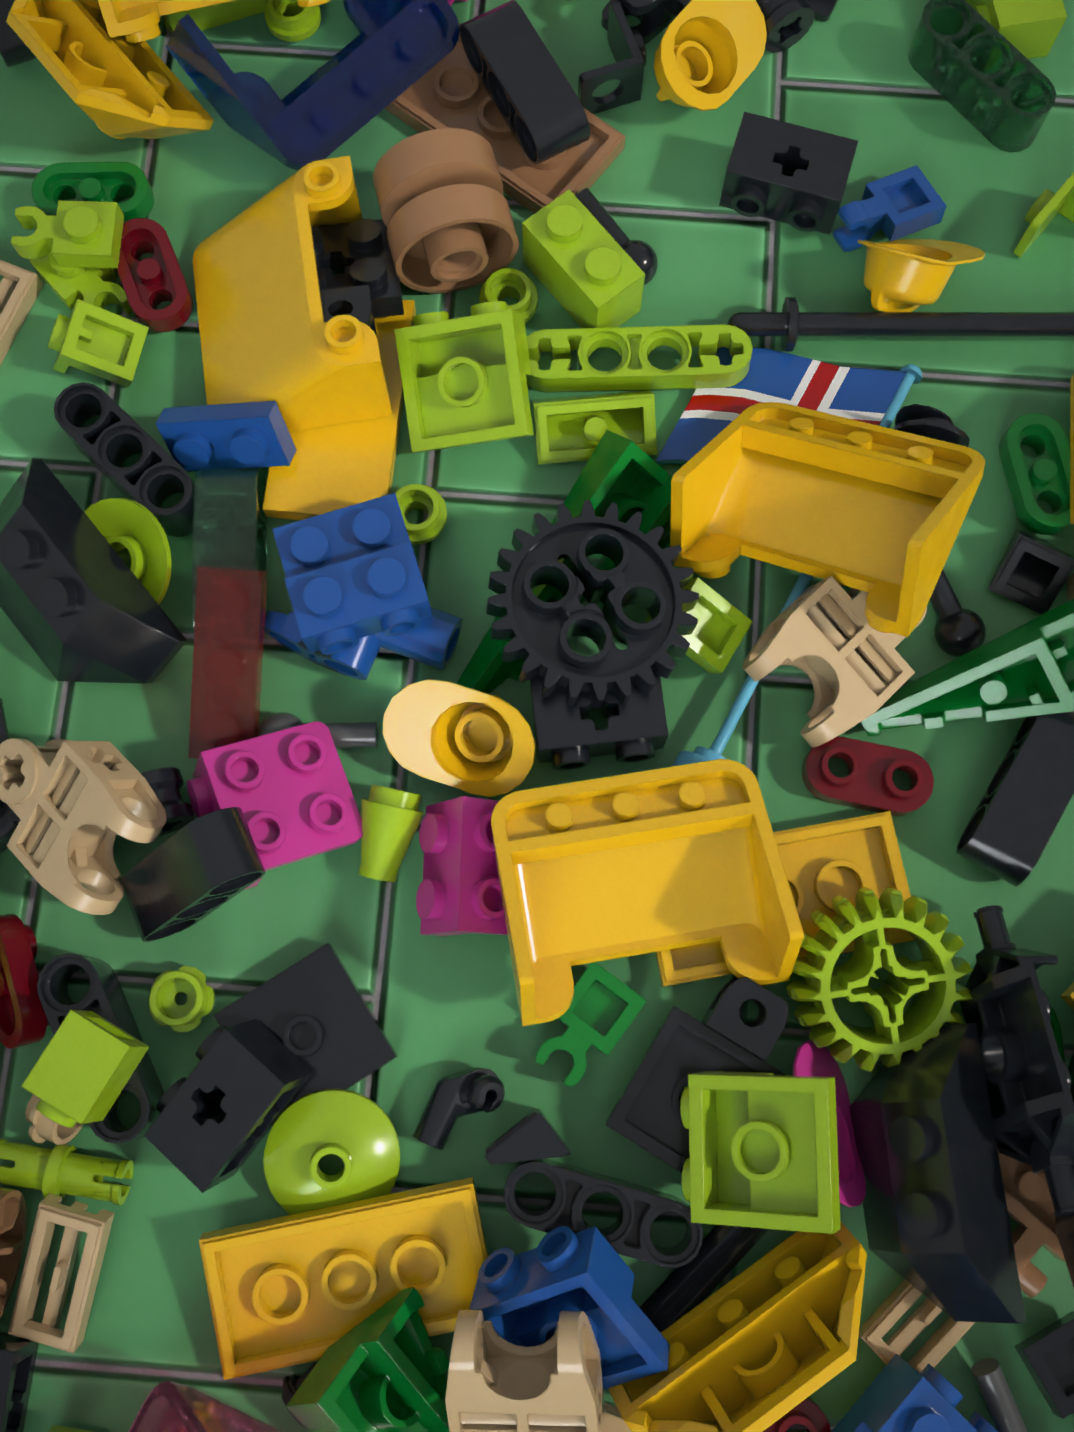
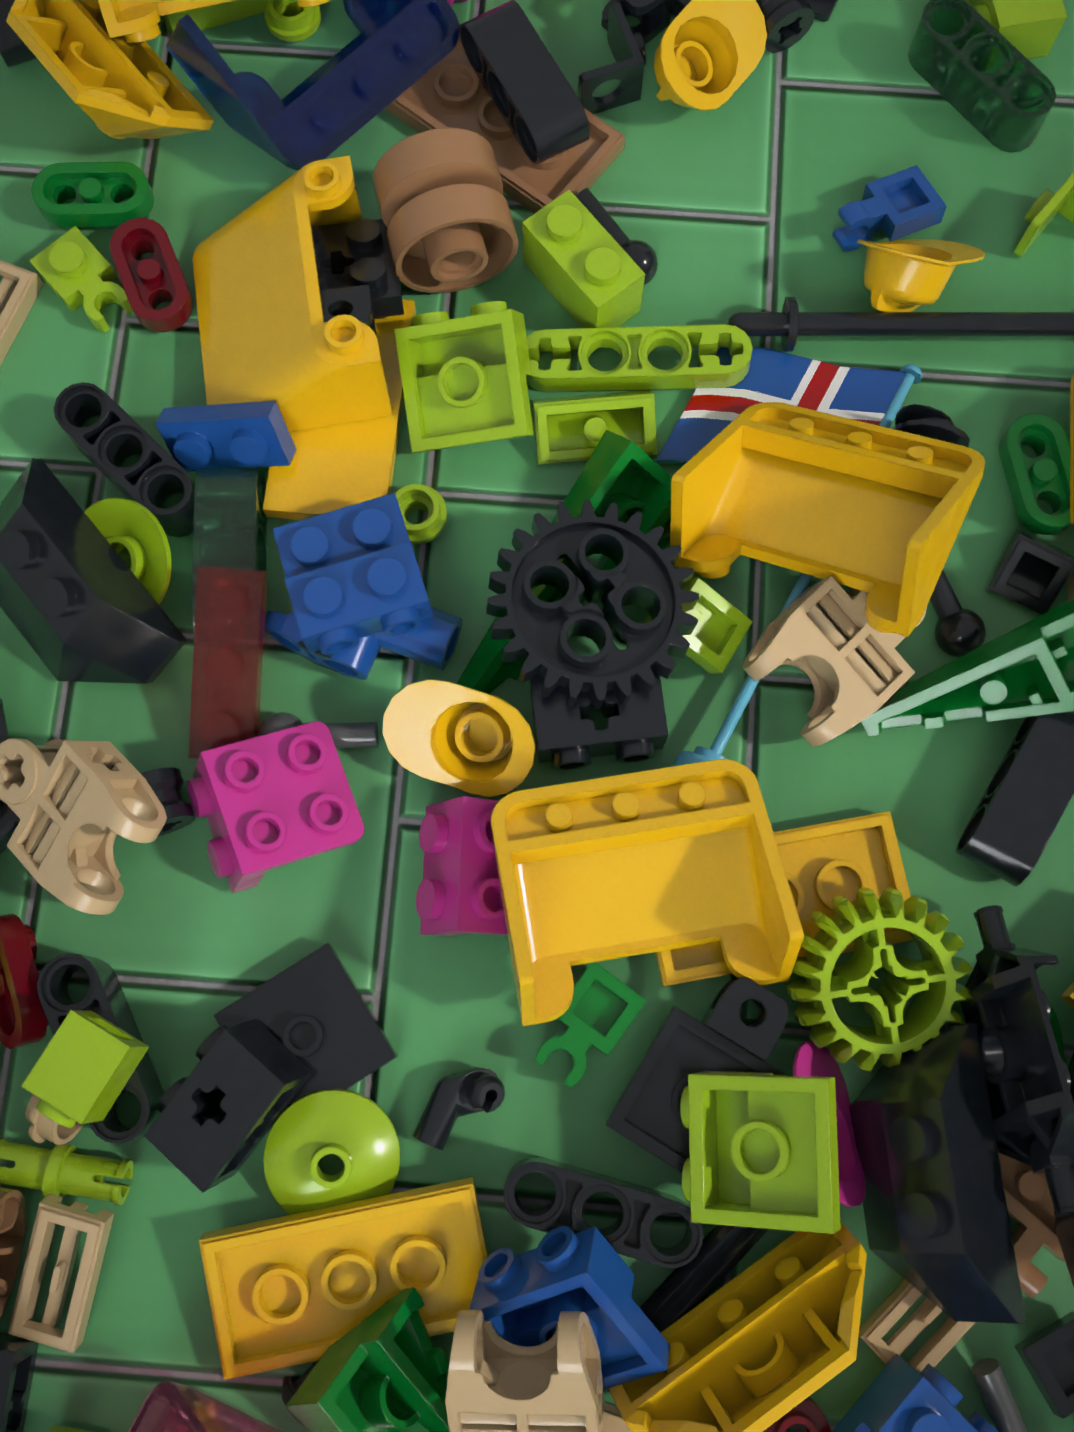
lime plate [11,200,124,268] -> none
lime bracket [47,299,149,388] -> none
black beam [120,807,265,942] -> none
lime plate [149,966,215,1032] -> none
lime cone [358,784,425,882] -> none
lime plate [479,268,538,323] -> none
black slope [485,1109,571,1165] -> none
black brick [719,112,858,235] -> none
dark red plate [802,736,934,816] -> none

